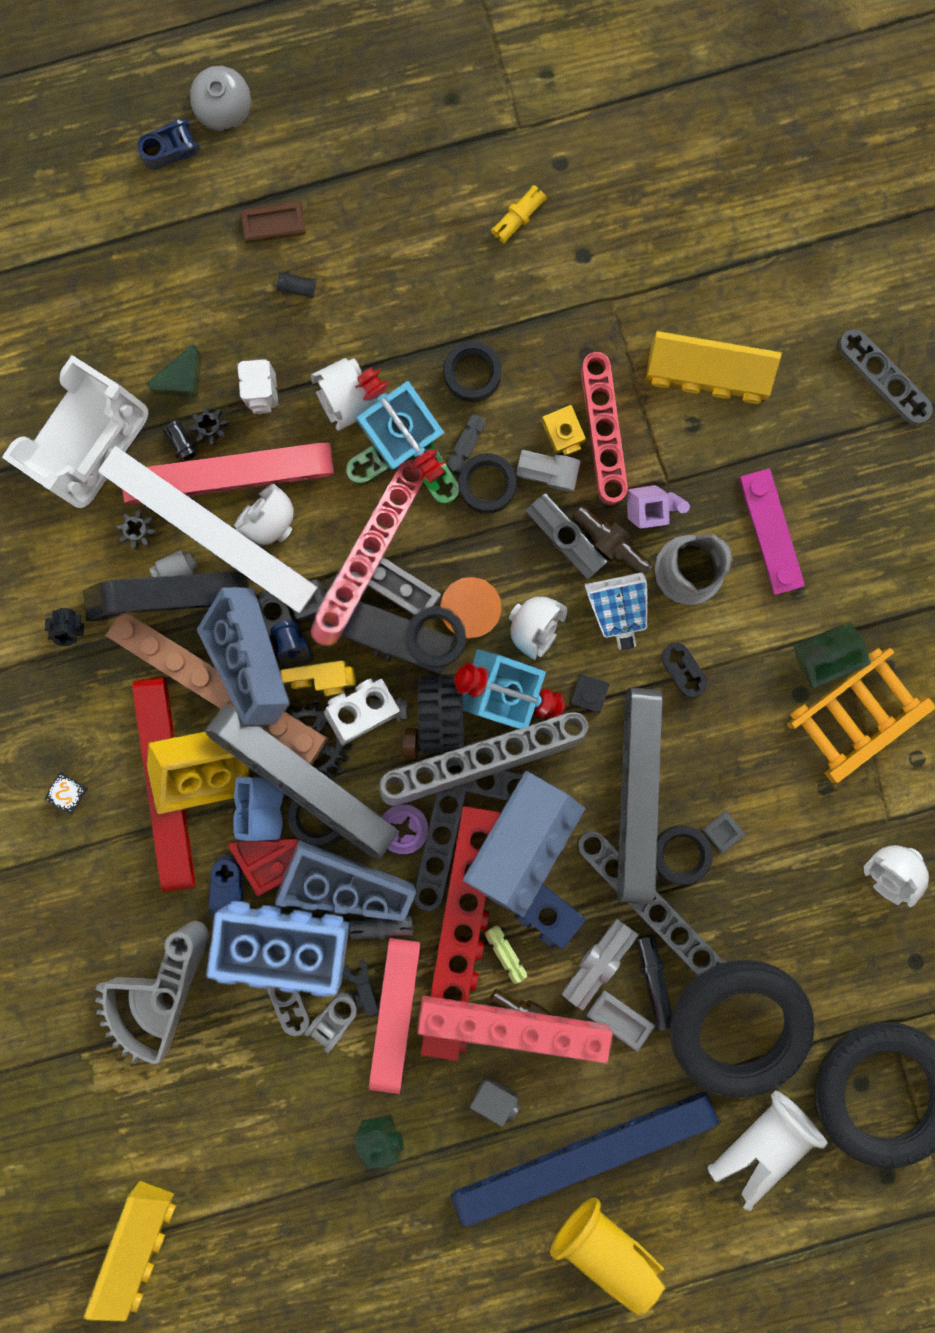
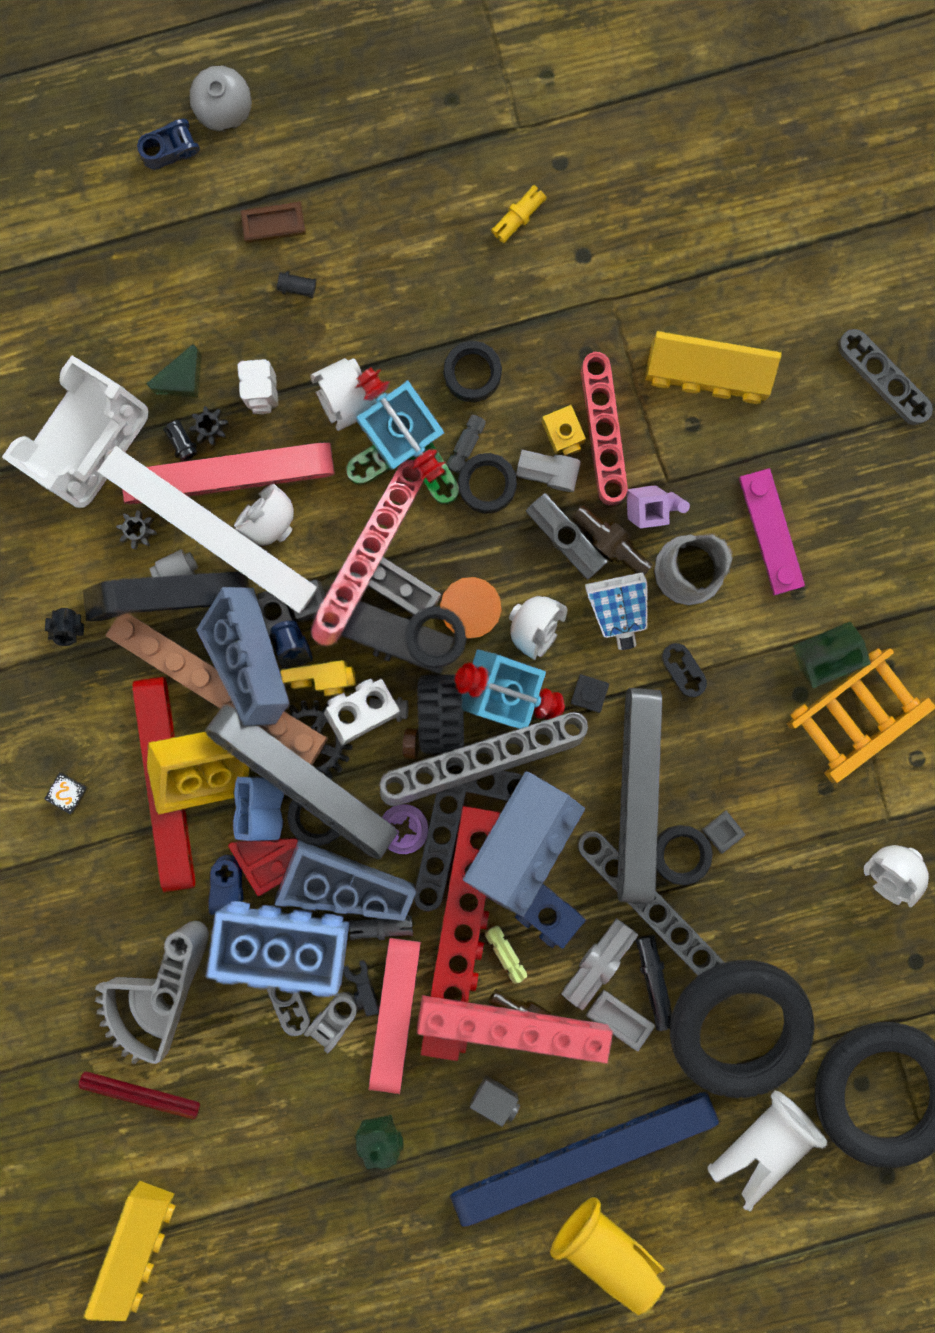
none -> dark red axle [78,1071,200,1120]

